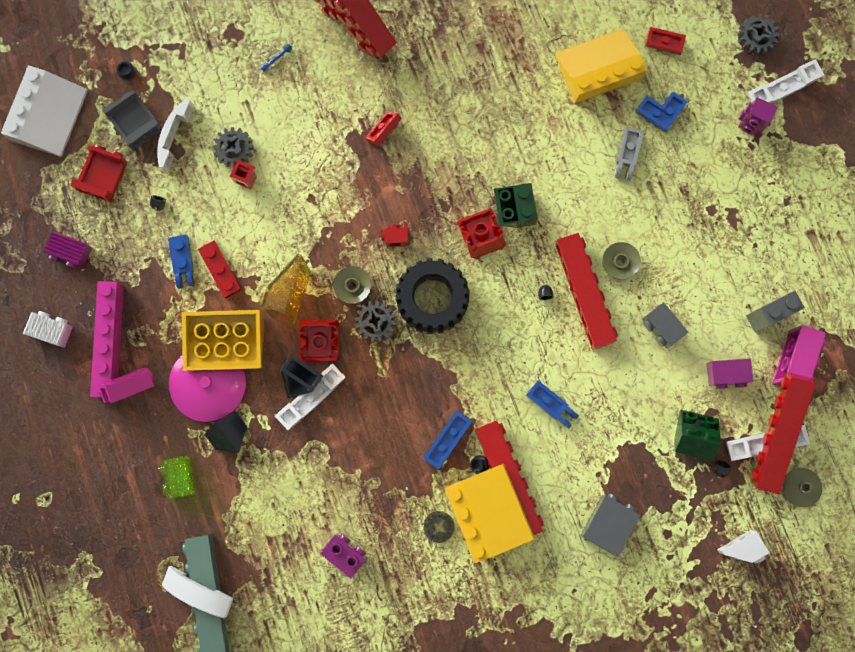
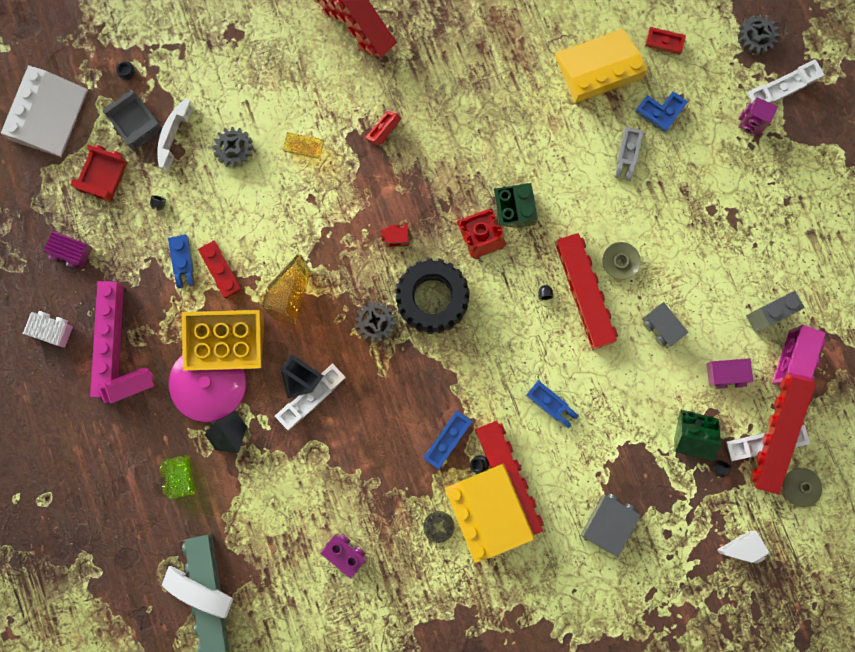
red brick [230,160,257,190] -> none
blue hinge [261,44,292,72] -> none
red slope [299,319,339,361] -> none
olive dish [333,266,371,304] -> none
none -> clear yellow plate [283,132,324,159]

